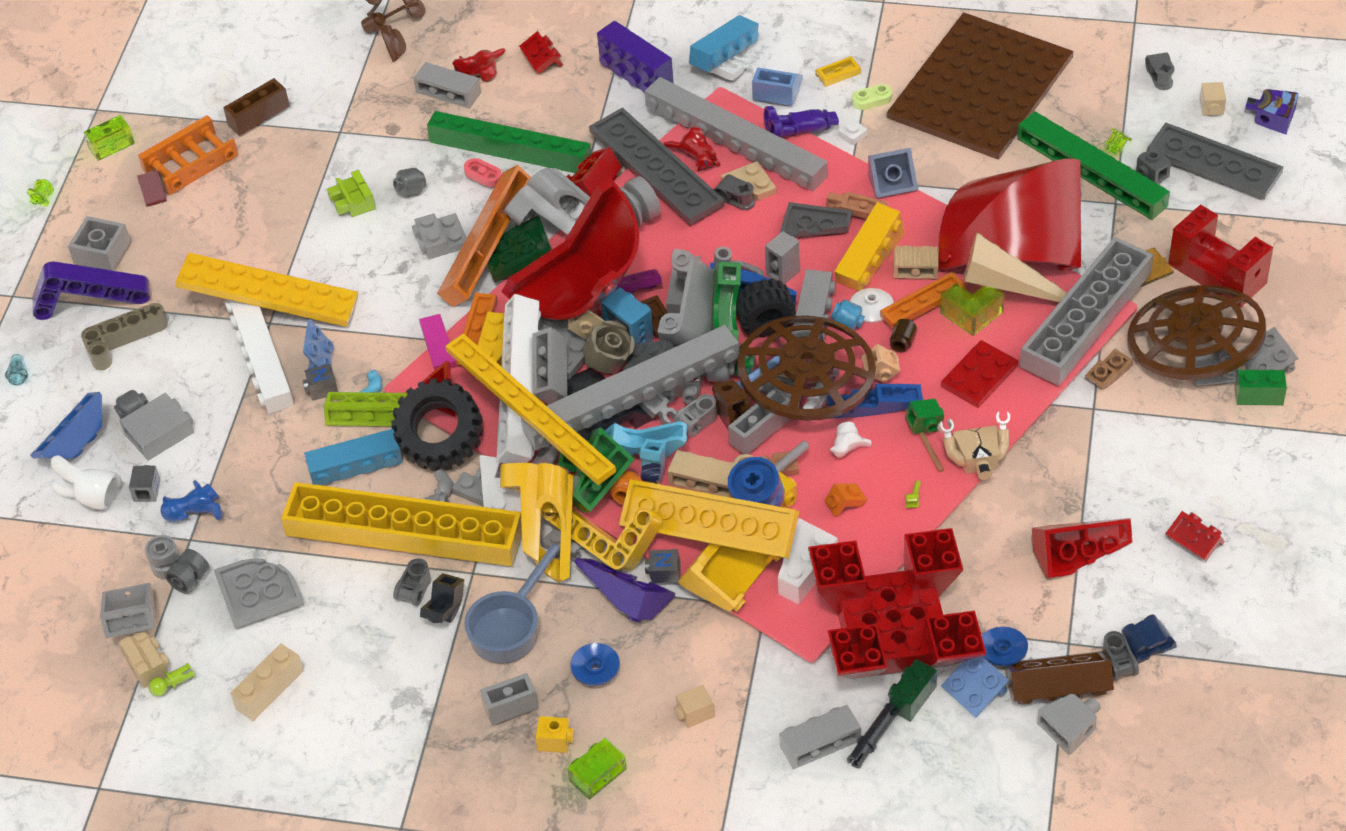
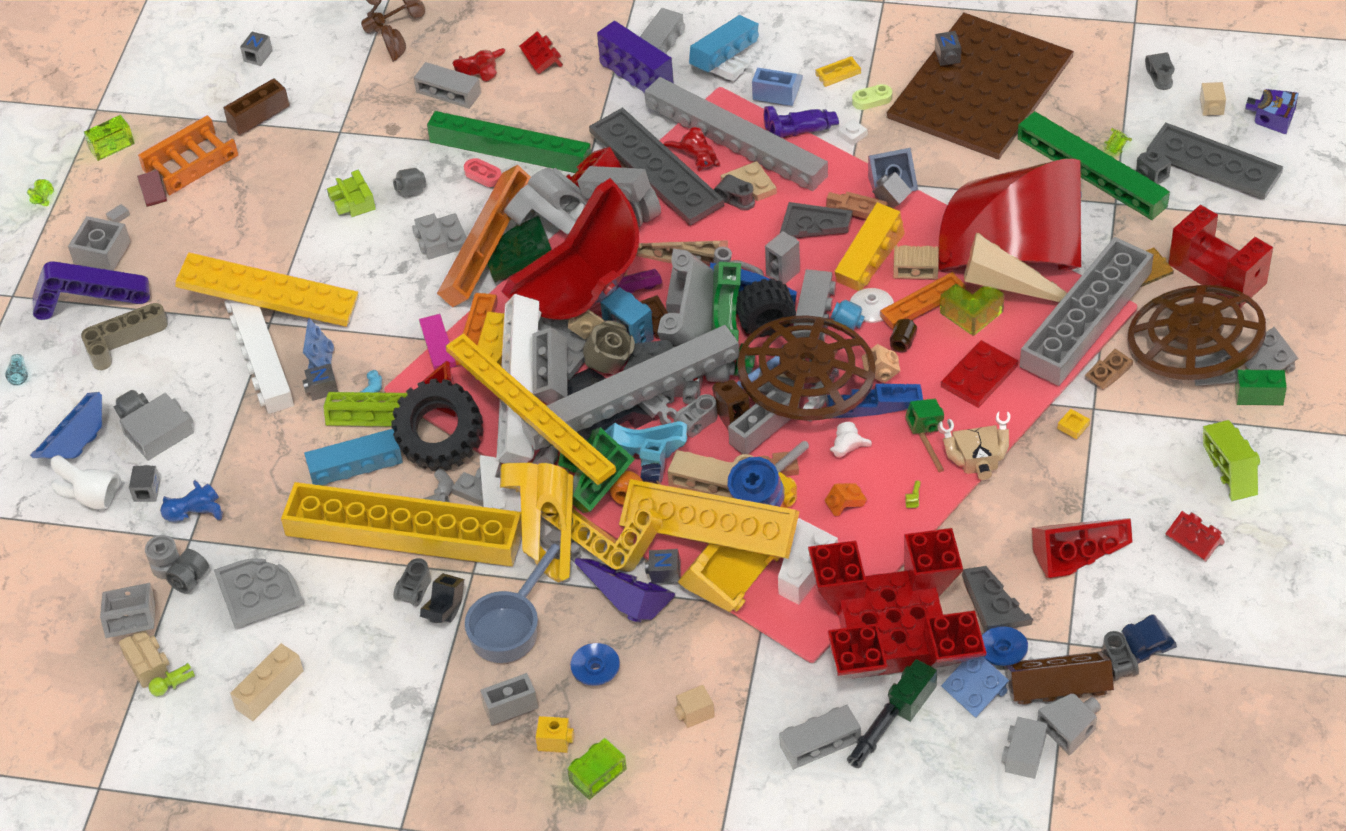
none -> light grey piece [106,204,130,223]
none -> flat silver brick [240,31,273,66]
none -> light grey brick [577,166,651,202]
none -> tan wedge [636,240,728,265]
none -> light grey brick [640,8,685,54]
none -> flat silver brick [872,172,912,208]
none -> flat silver brick [935,31,961,66]
none -> dark grey wing [962,566,1033,631]
none -> light grey brick [1002,717,1048,779]
none -> yellow plate [1057,409,1090,439]
none -> lime wedge [1203,420,1260,502]

